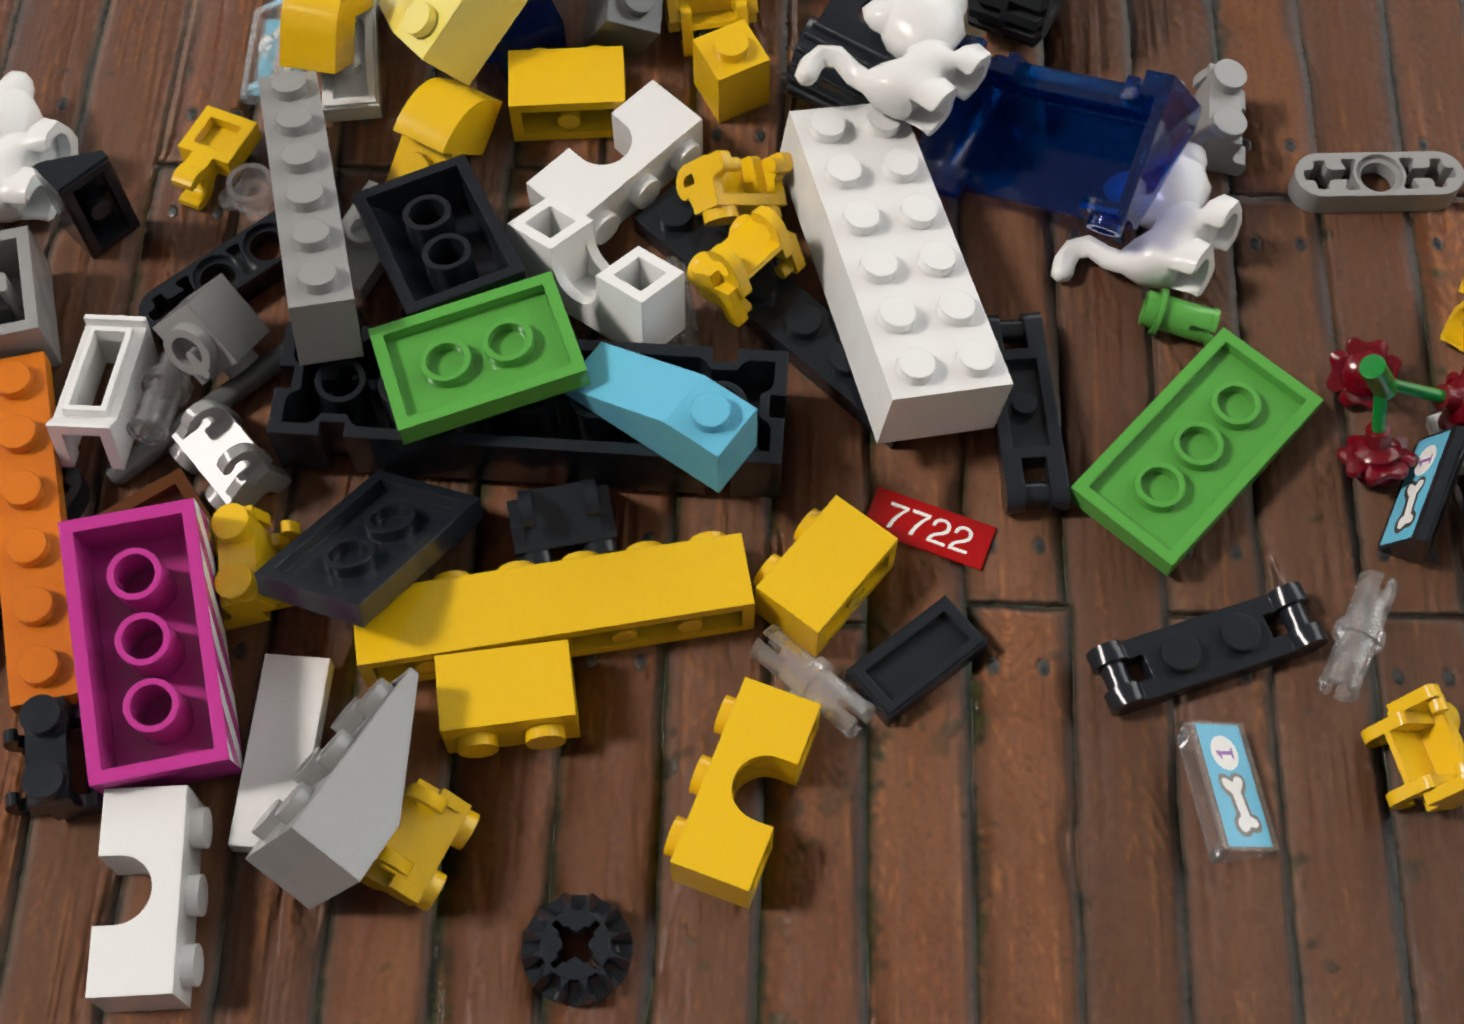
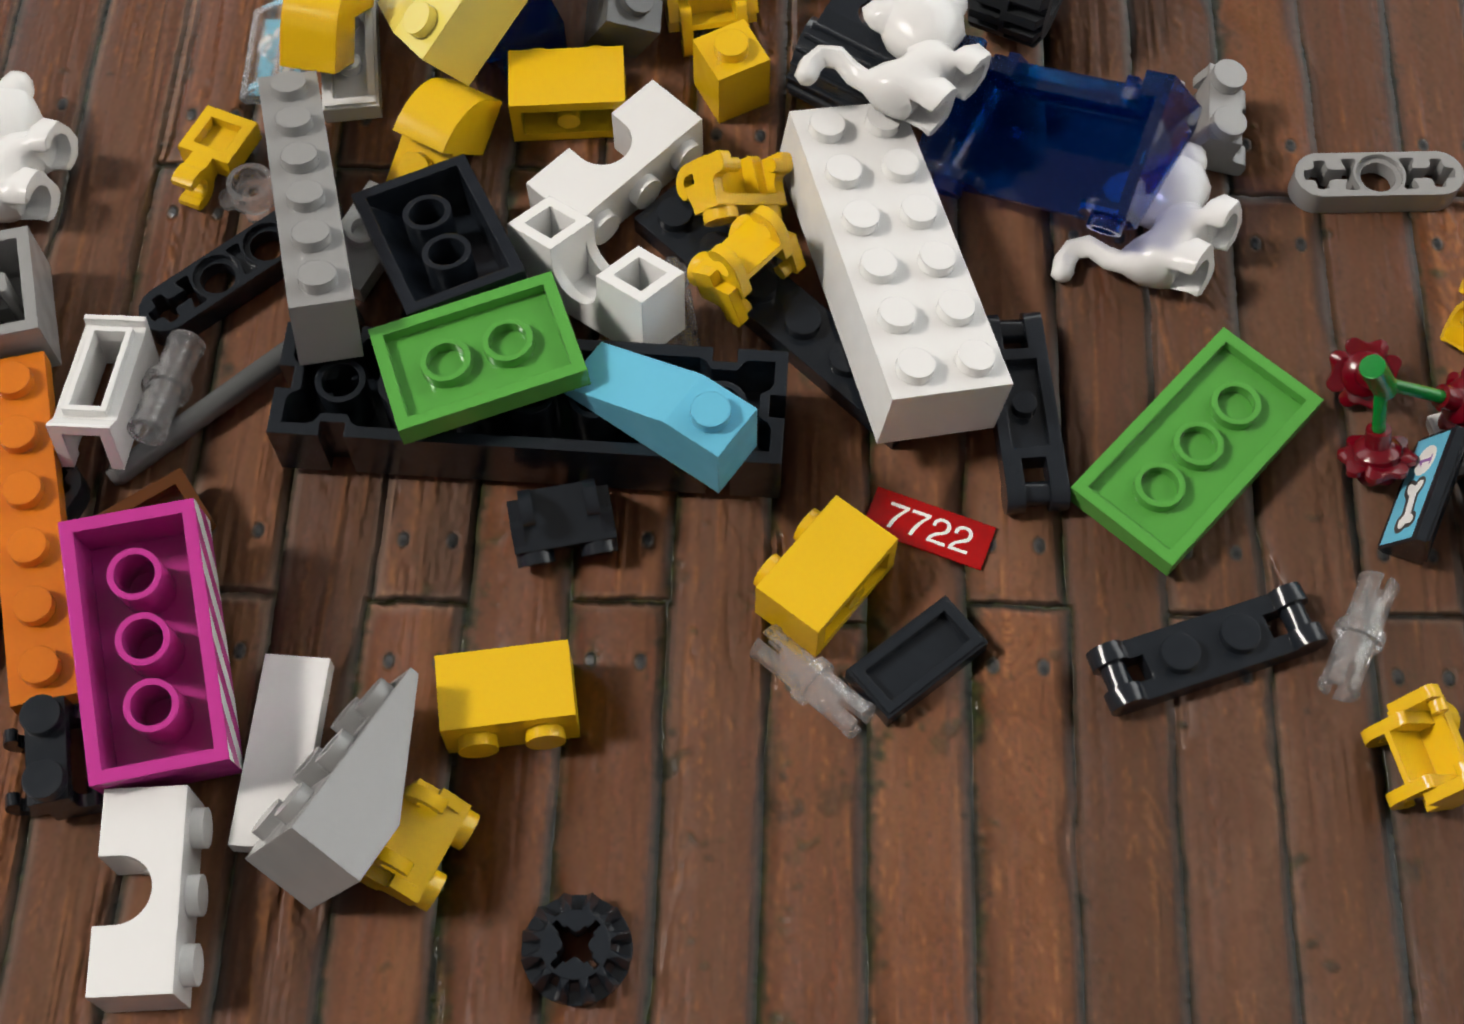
black slope [32,150,141,259] -> none
light grey brick [153,273,271,385] -> none
light grey piece [169,399,292,510] -> none
yellow piece [211,503,302,630] -> none
black plate [254,470,484,628] -> none
yellow brick [353,531,755,690] -> none
yellow arch [663,677,821,909] -> none
bright green pin [1138,288,1221,346] -> none
slope [1176,721,1280,864] -> none

